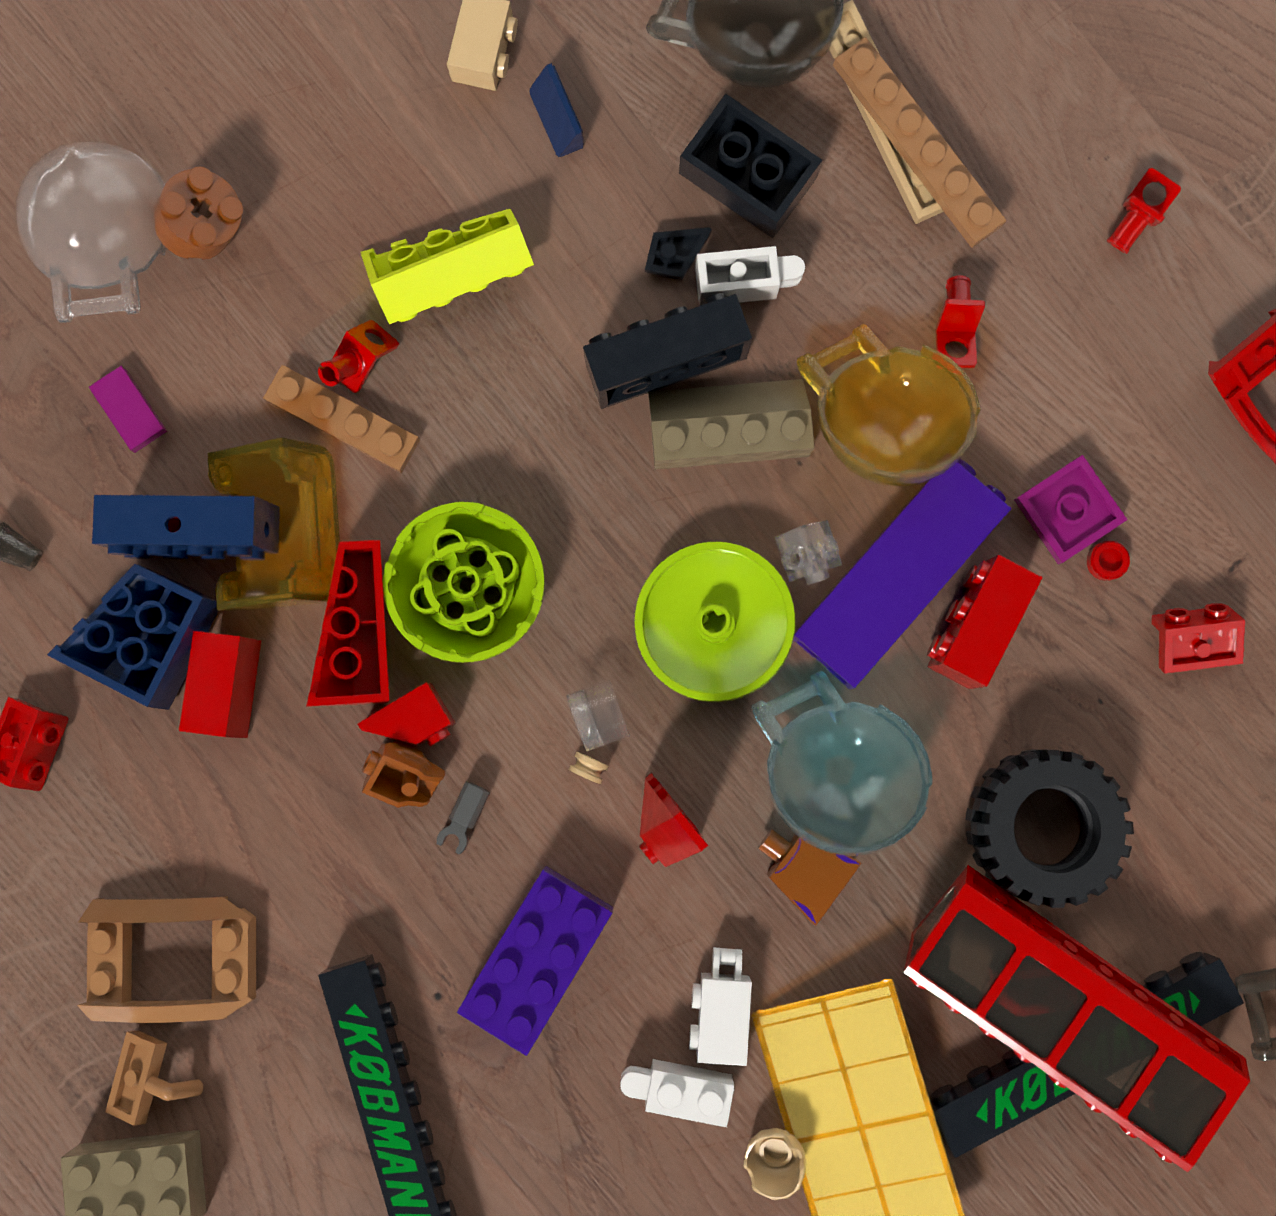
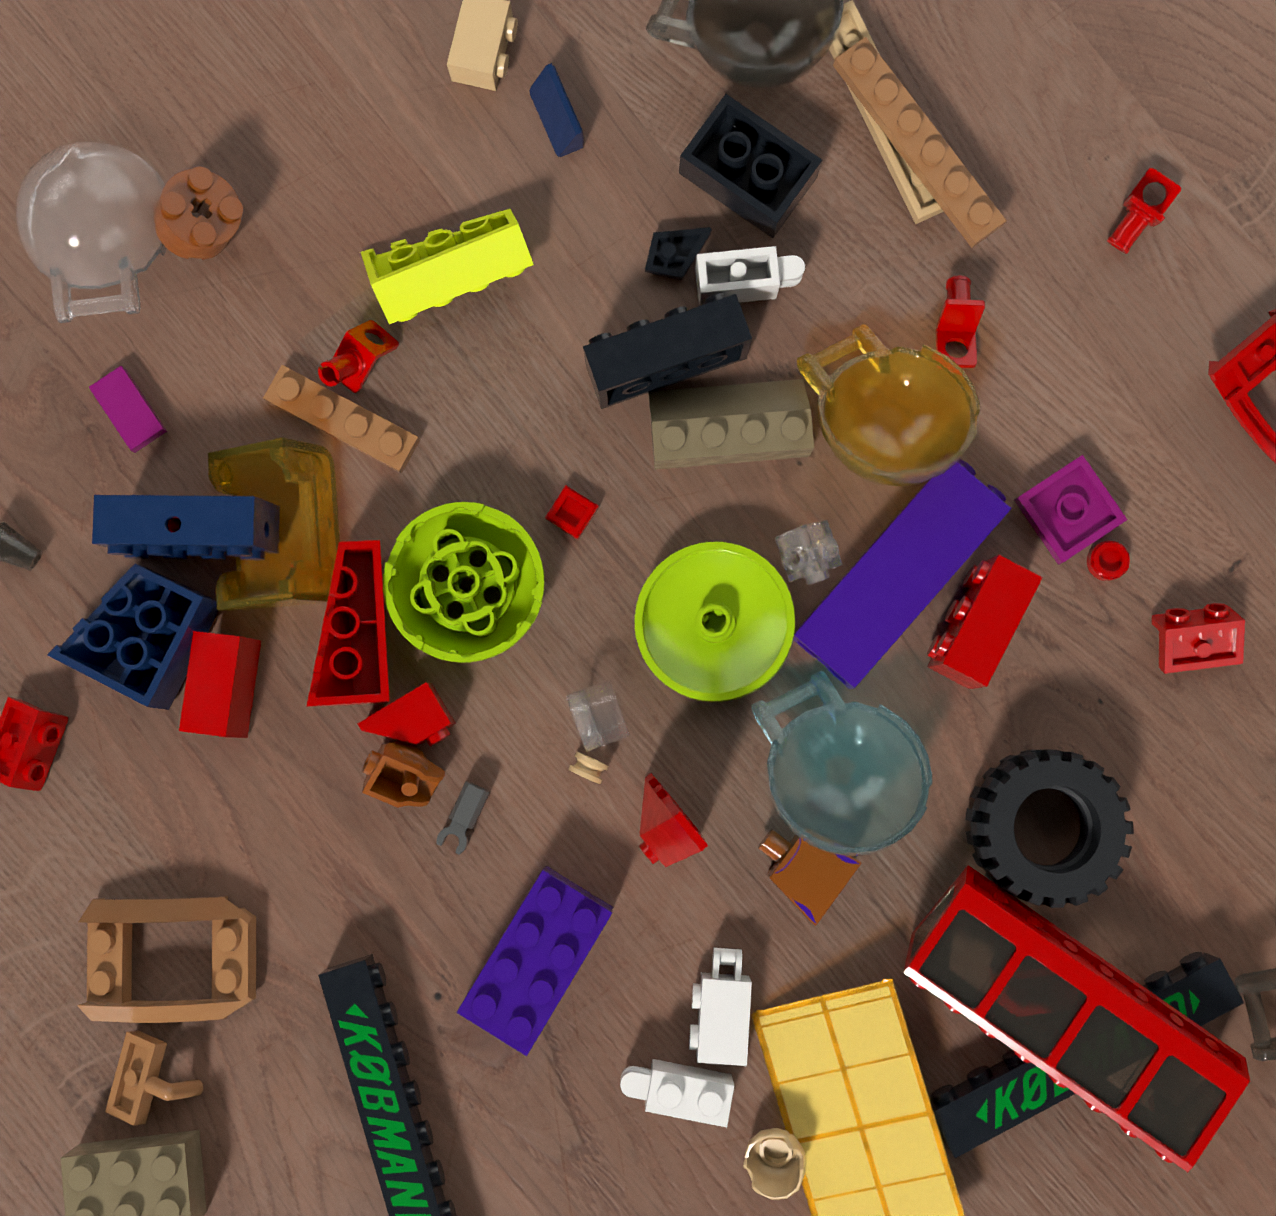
none -> red tile [545,485,599,540]

